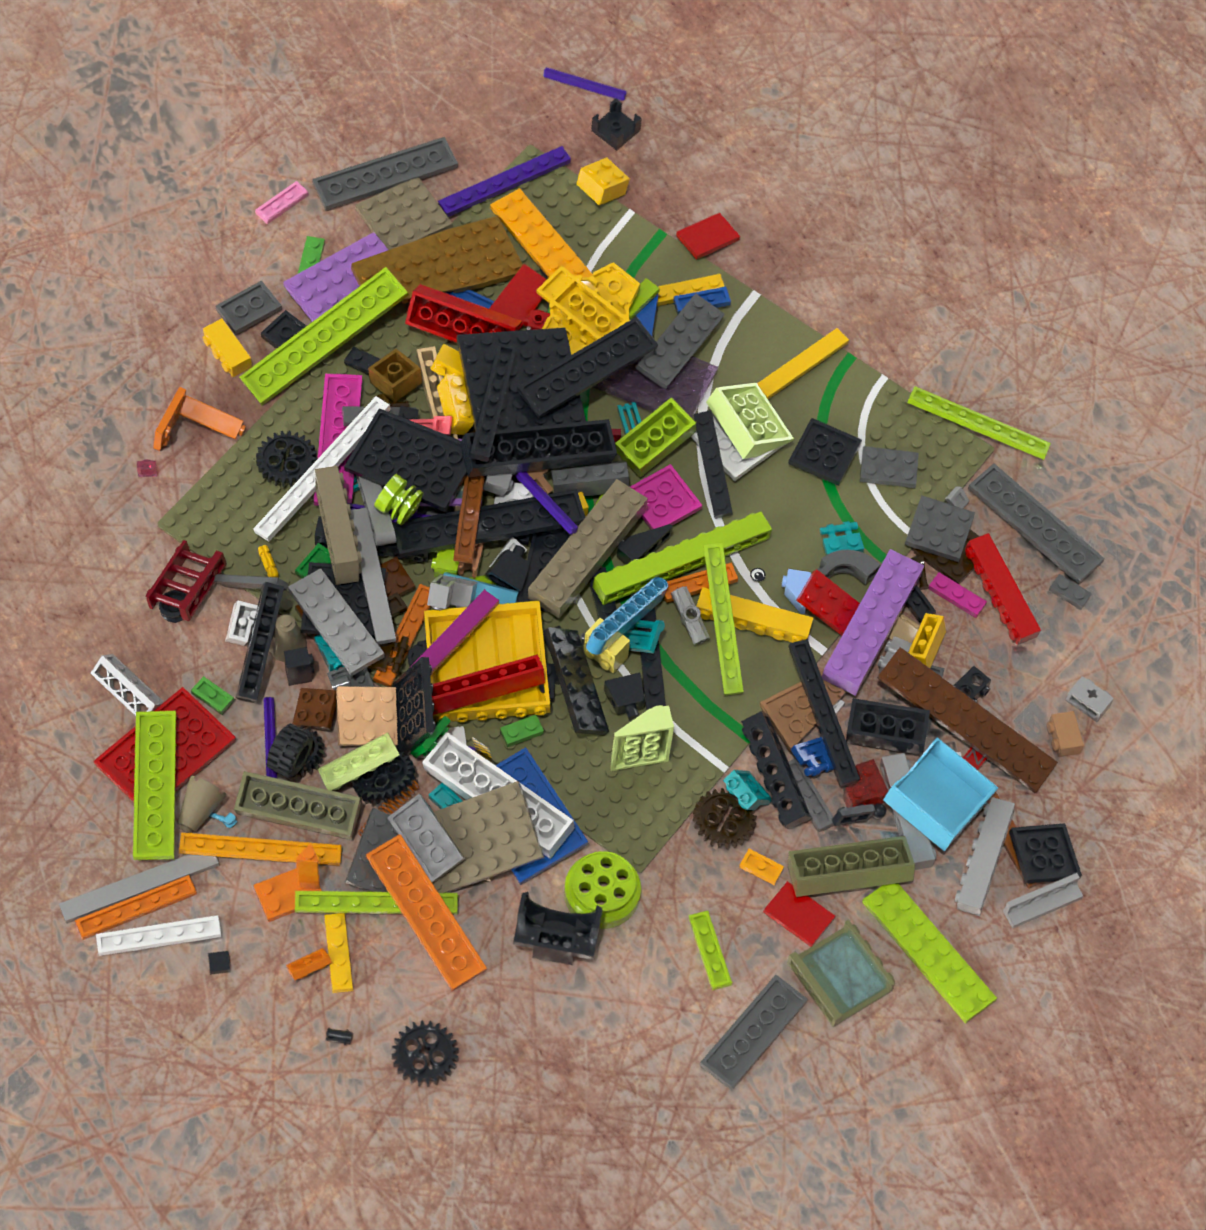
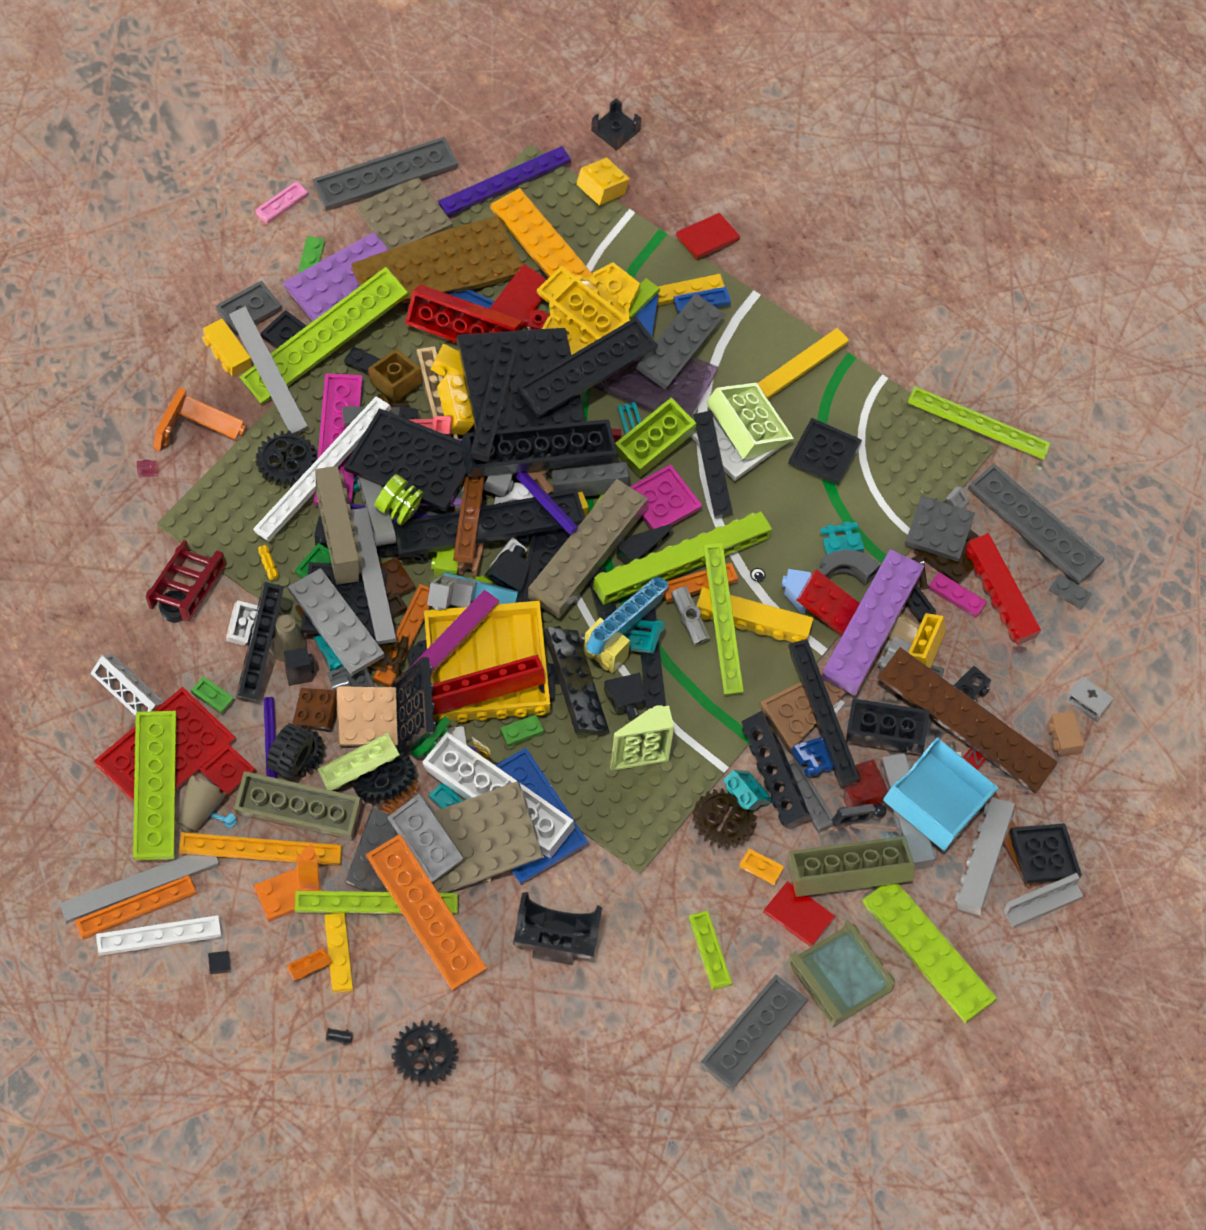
dark grey tile [214,574,289,590] -> none
dark purple axle [543,67,627,101] -> none
lime wheel [564,851,641,929] -> none
dark grey plate [860,446,919,488] -> none
none -> red plate [199,744,256,797]
none -> light grey tile [229,307,308,436]

